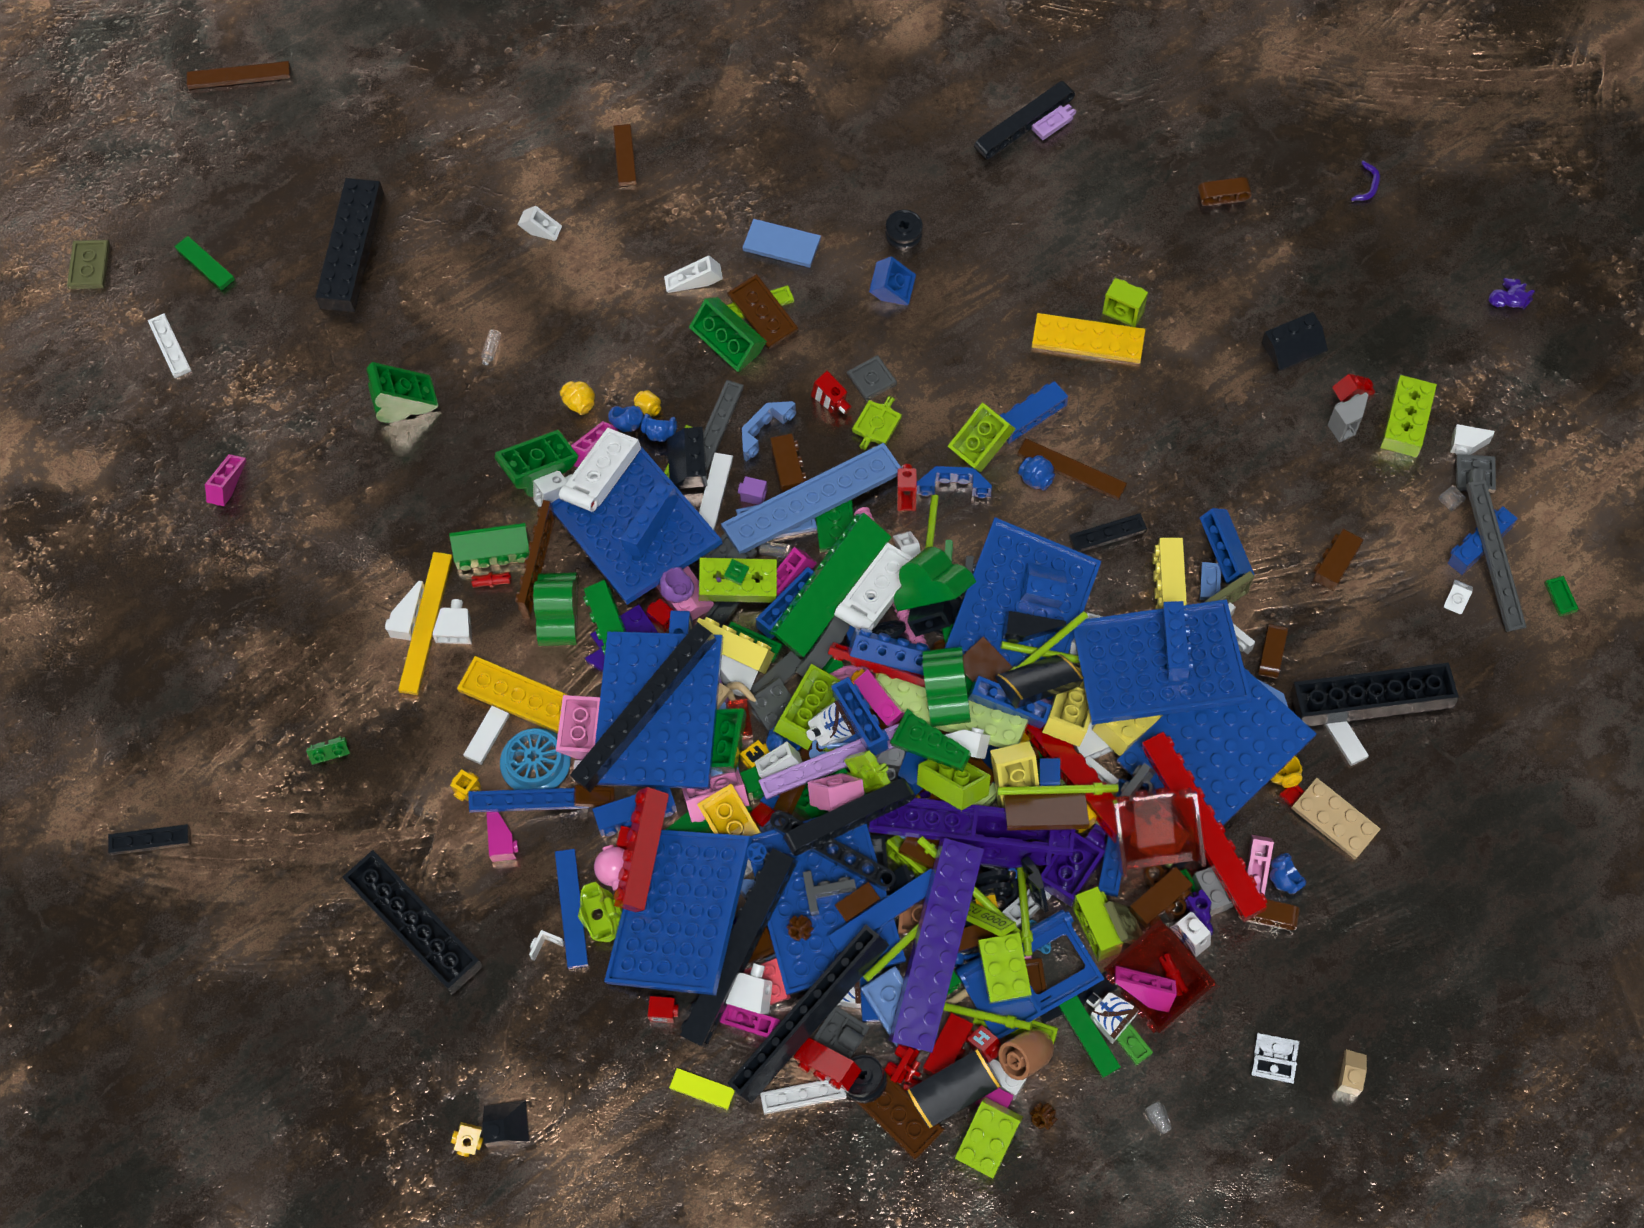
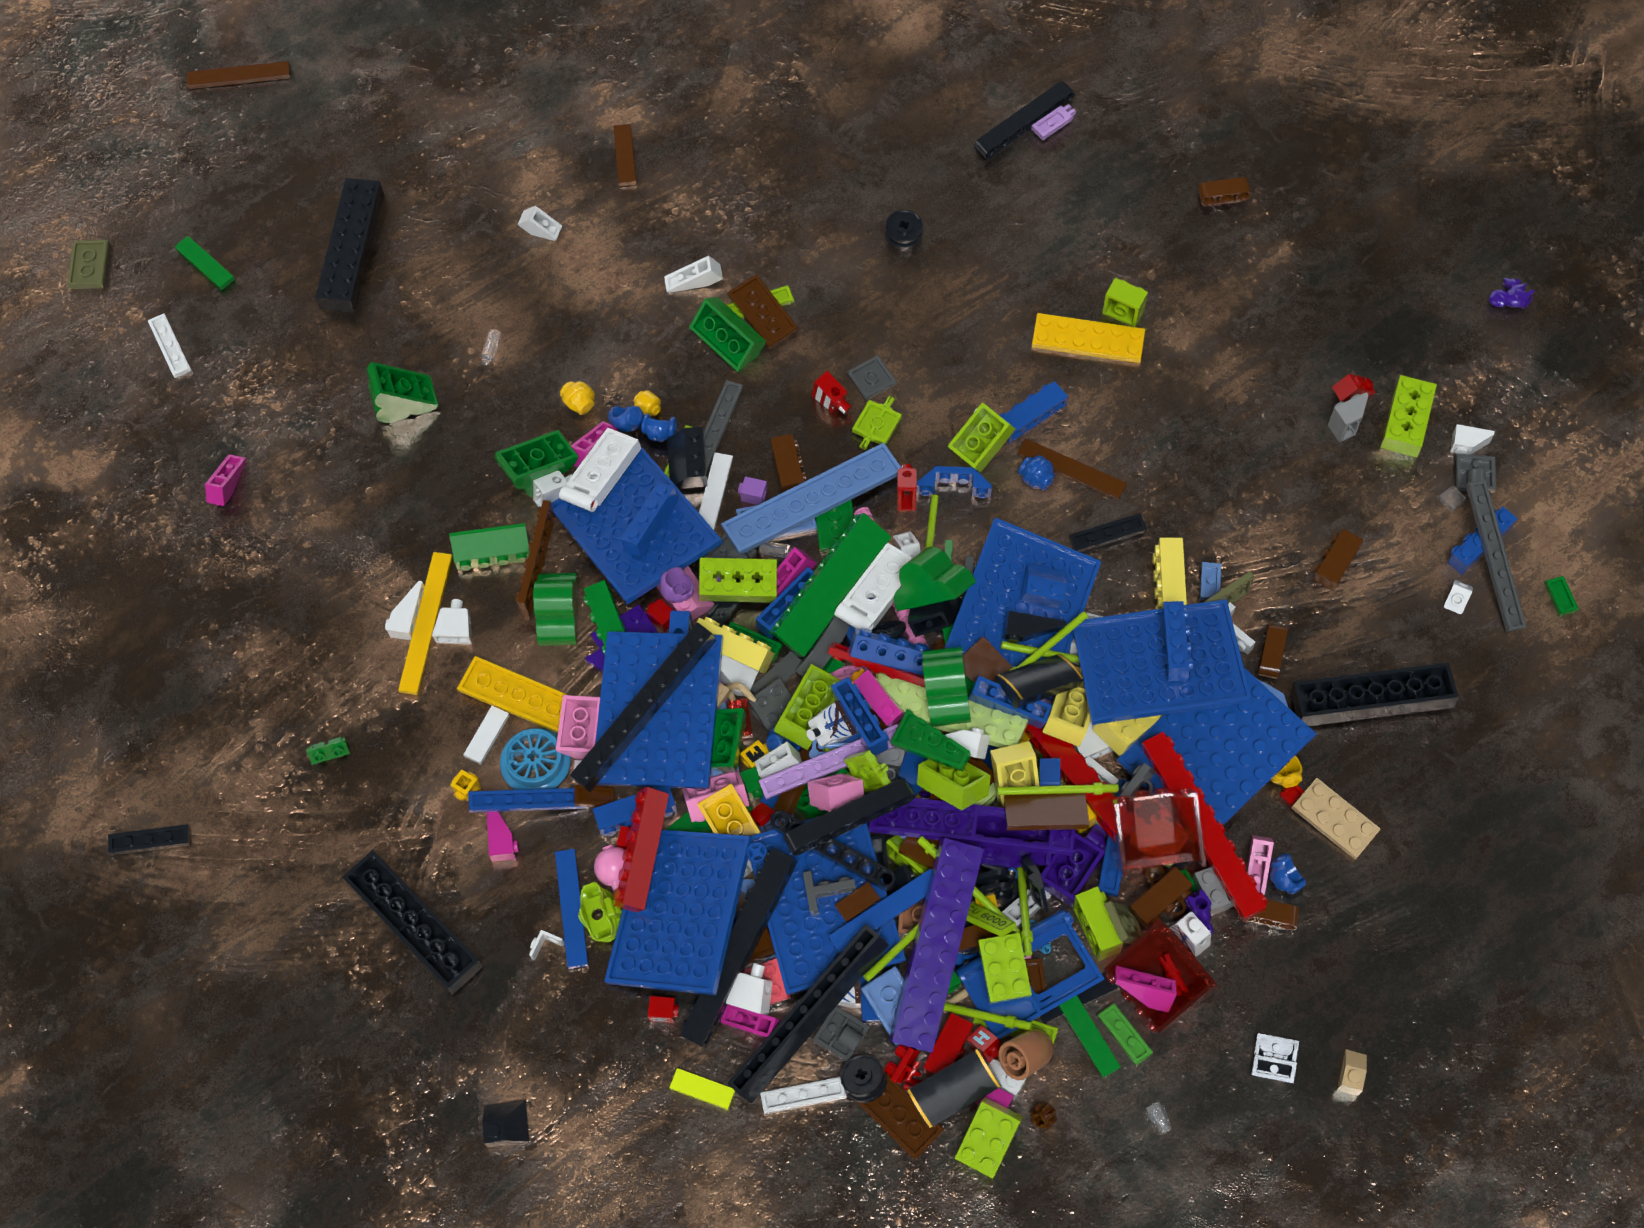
yellow brick [451,1122,483,1157] -> none
red pin [471,572,511,588] -> none
green tile [724,559,750,585] -> none
medium blue tile [742,219,821,268] -> none
medium blue slope [742,401,796,461] -> none
reddish brown gear [787,915,814,941] -> none
red brick [793,1038,862,1091] -> none
blue slope [869,256,916,305] -> none
torso [1086,992,1139,1044] -> none
blue brick [1200,508,1255,584] -> none
black slope [1262,312,1328,372] -> none
white tile [1324,721,1369,766] -> none
dark purple animal [1351,161,1380,201] -> none

